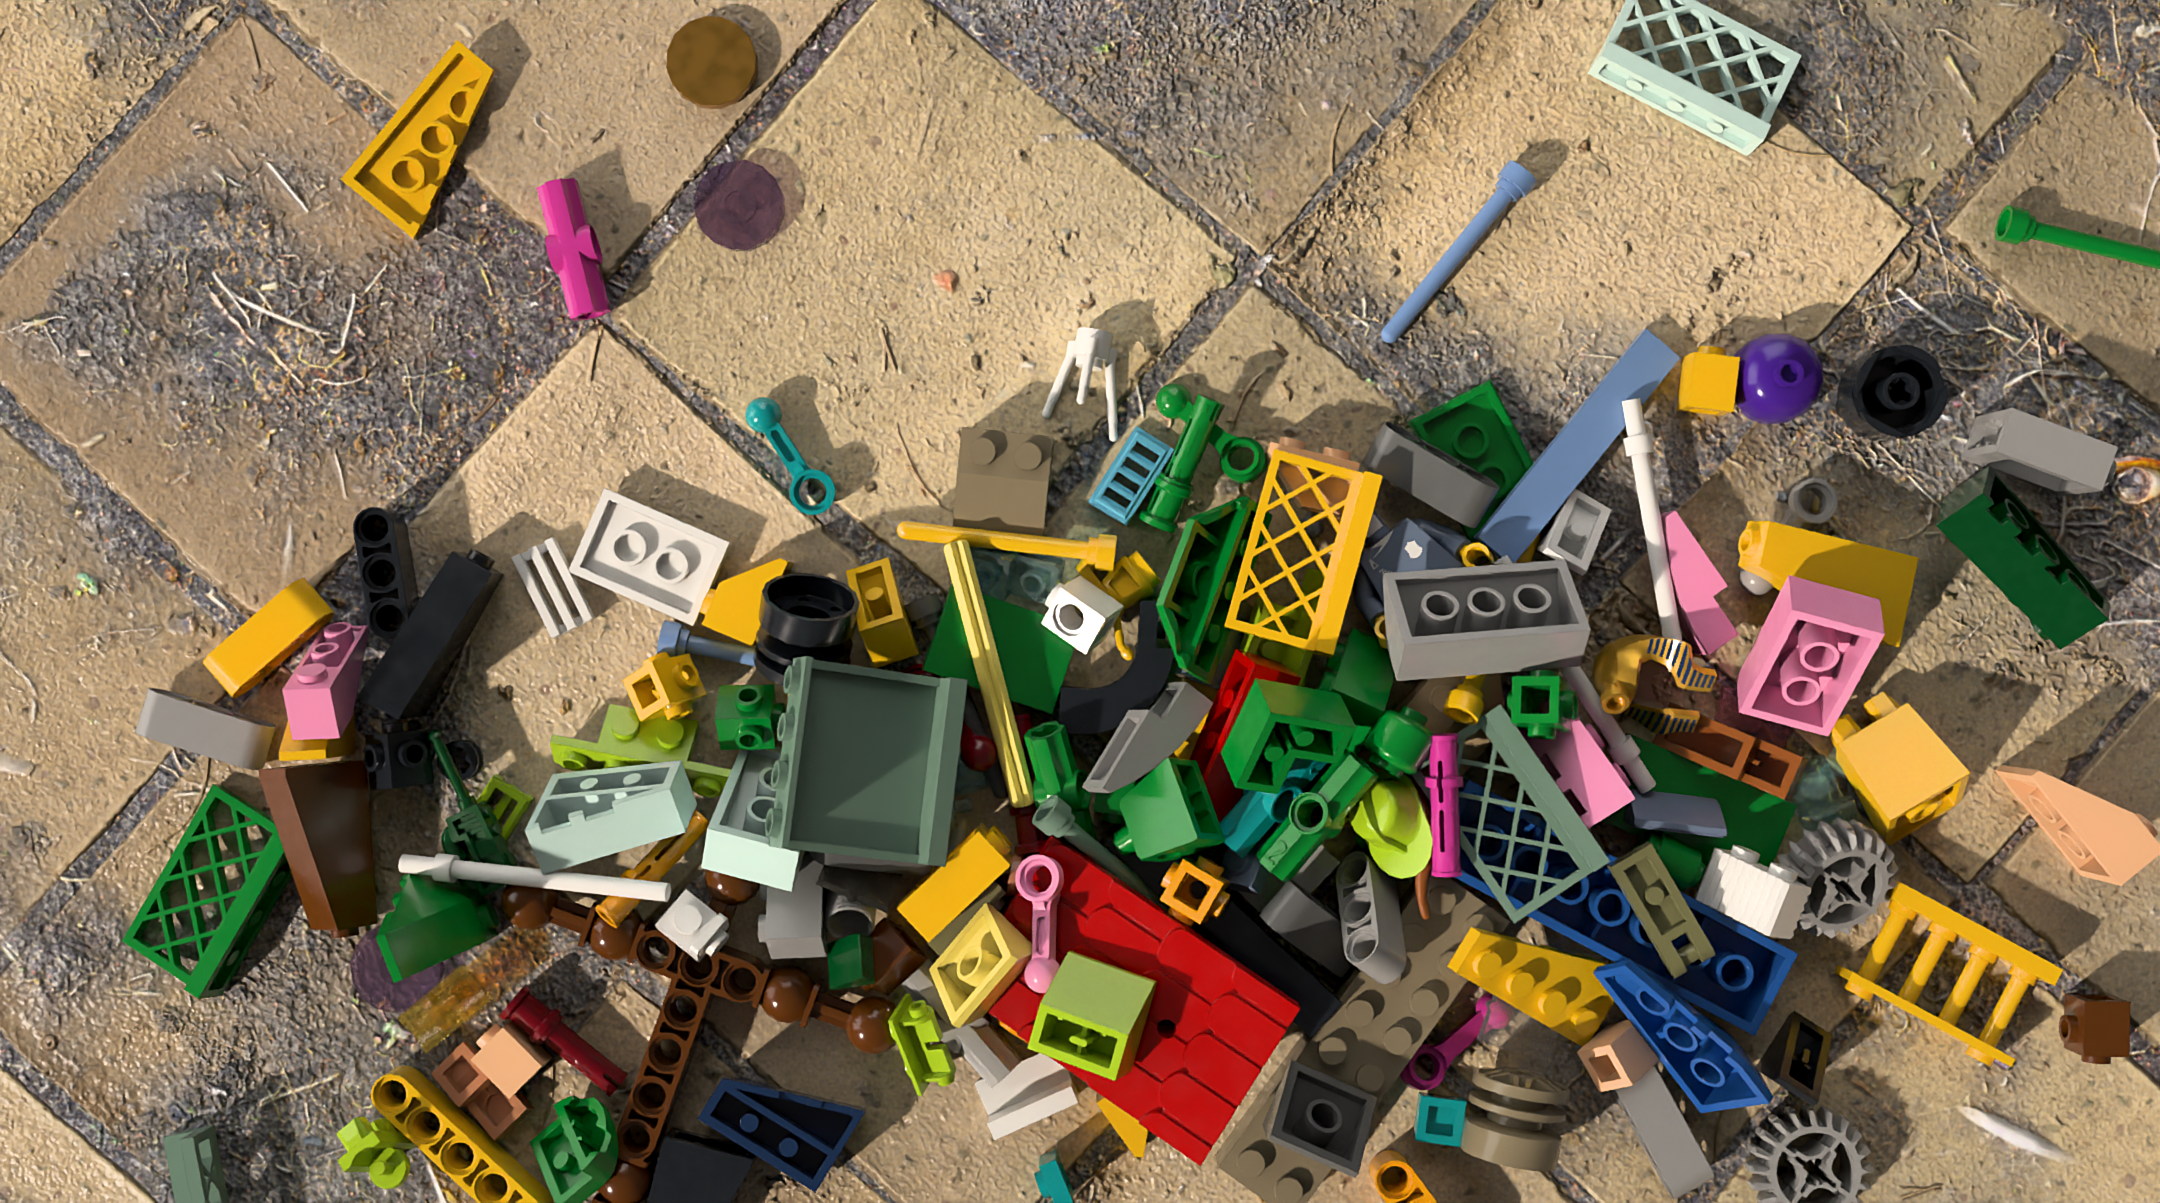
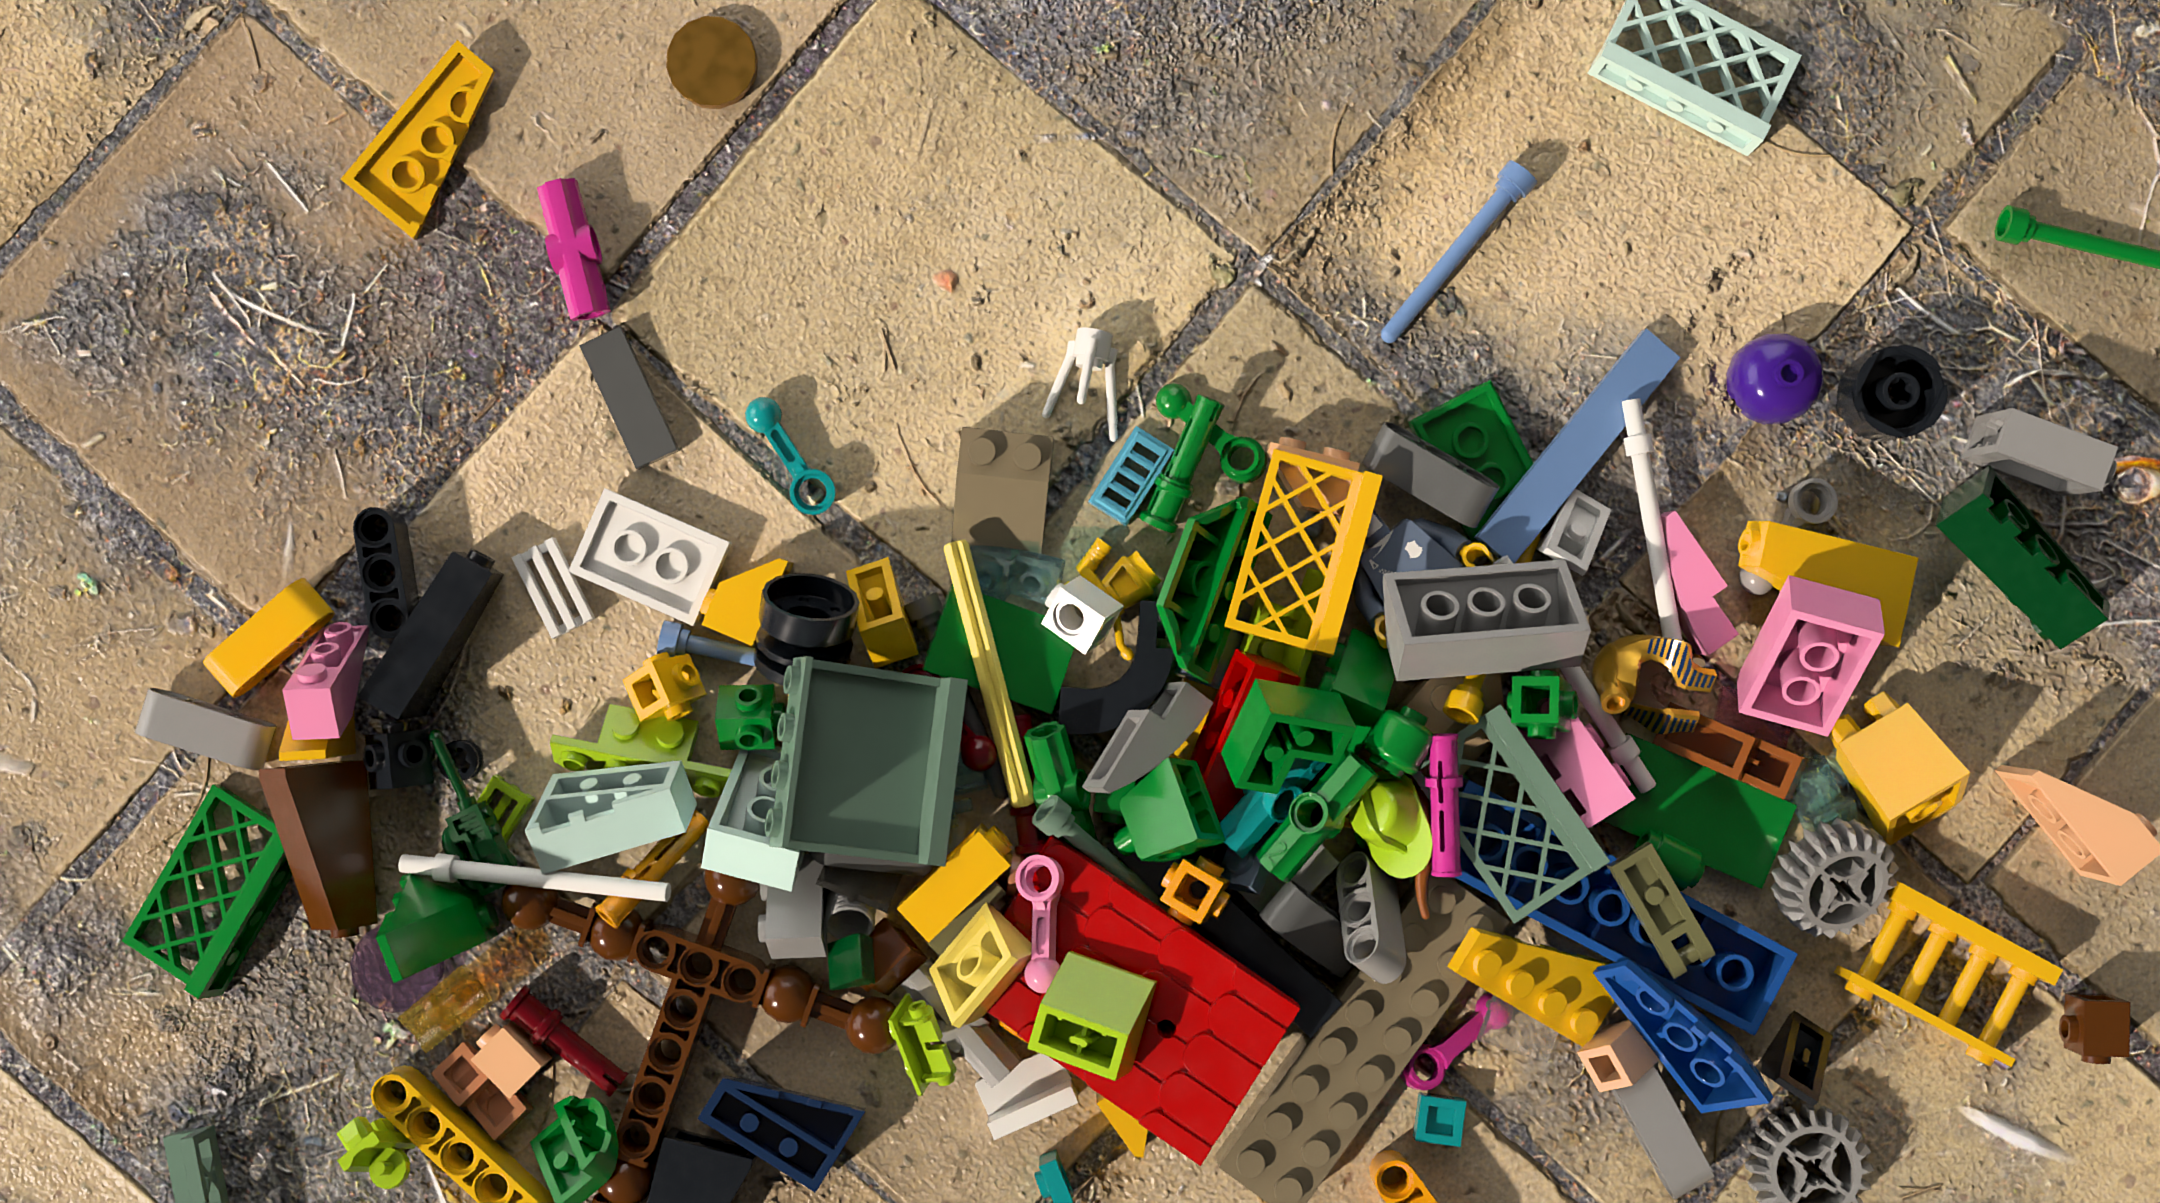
white bracket [655,889,729,962] -> none
tile [694,160,785,251] -> none
yellow piece [897,521,1117,572] -> none
dark grey slope [1262,1060,1377,1178] -> none
dark tan wheel [1460,1067,1571,1172] -> none
sand blue slope [1623,789,1727,838] -> none
yellow brick [1676,346,1740,416] -> none
white brick [1695,844,1811,939] -> none
none -> dark grey tile [579,326,680,469]

